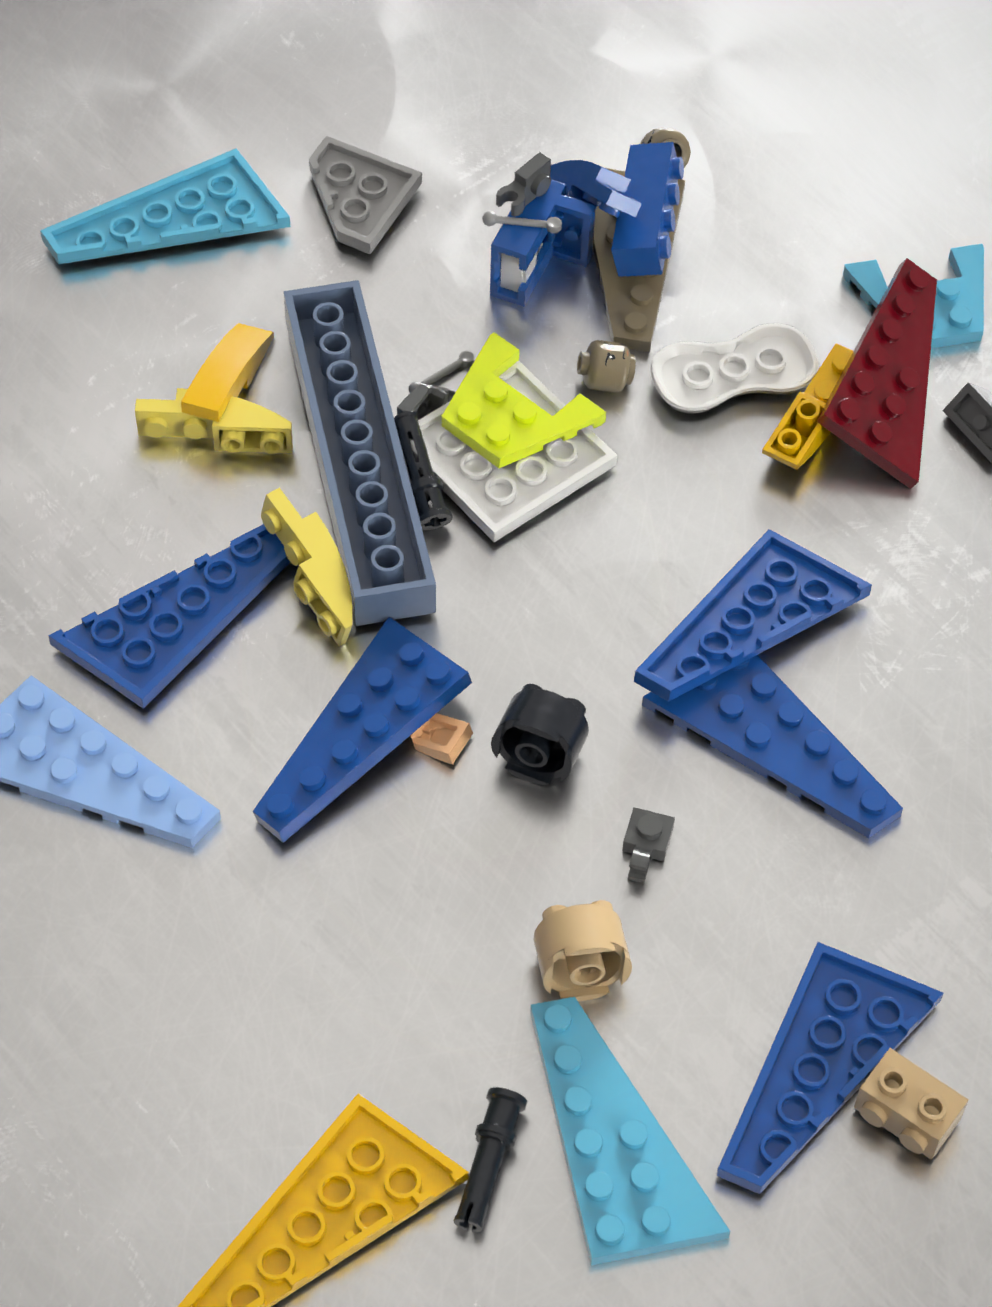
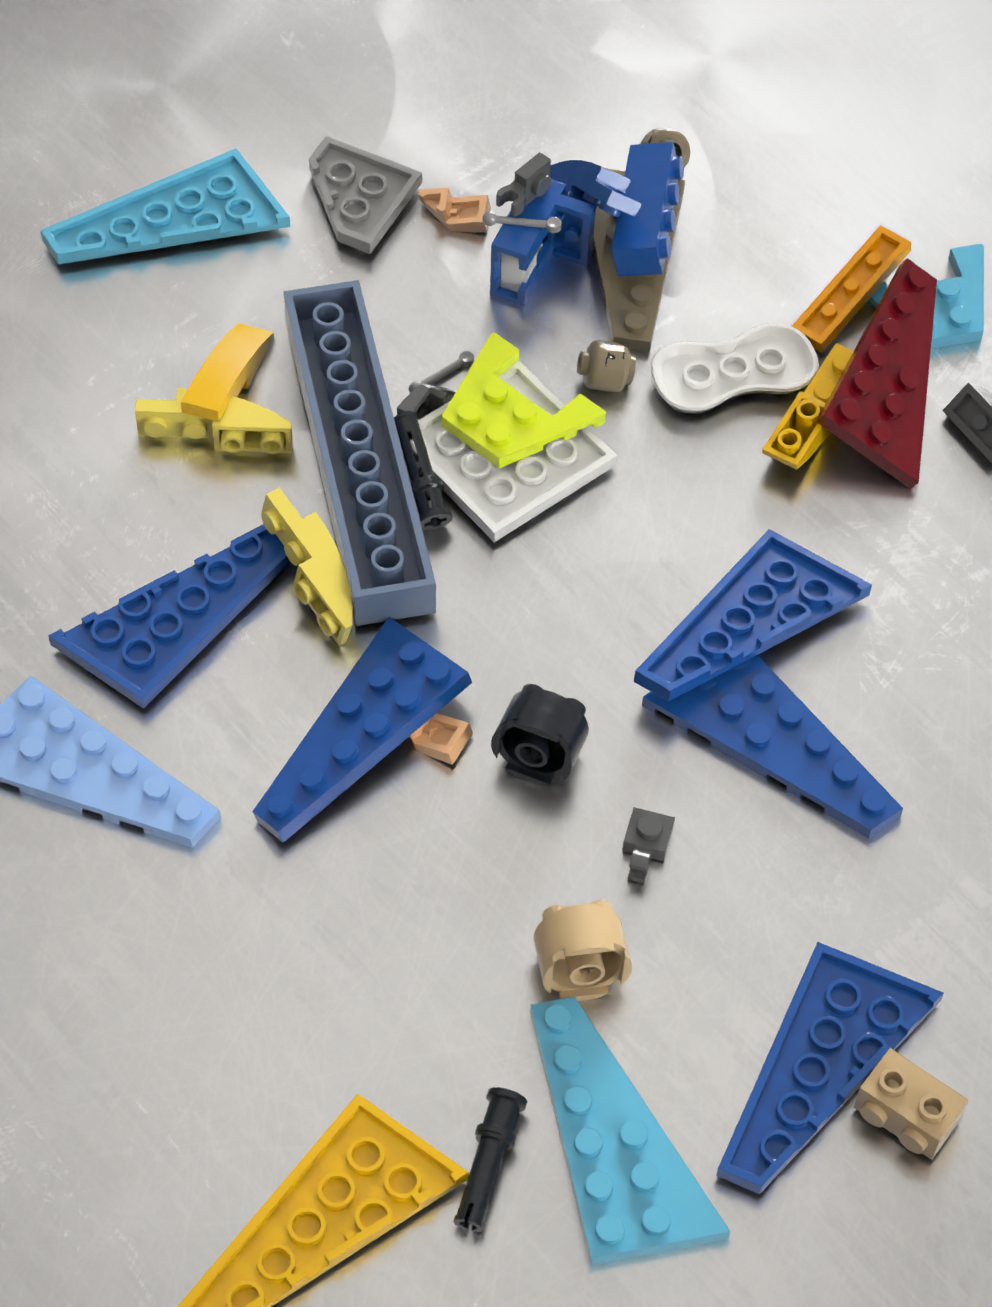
none -> light nougat slope [418,187,491,232]
none -> light orange plate [792,225,911,353]

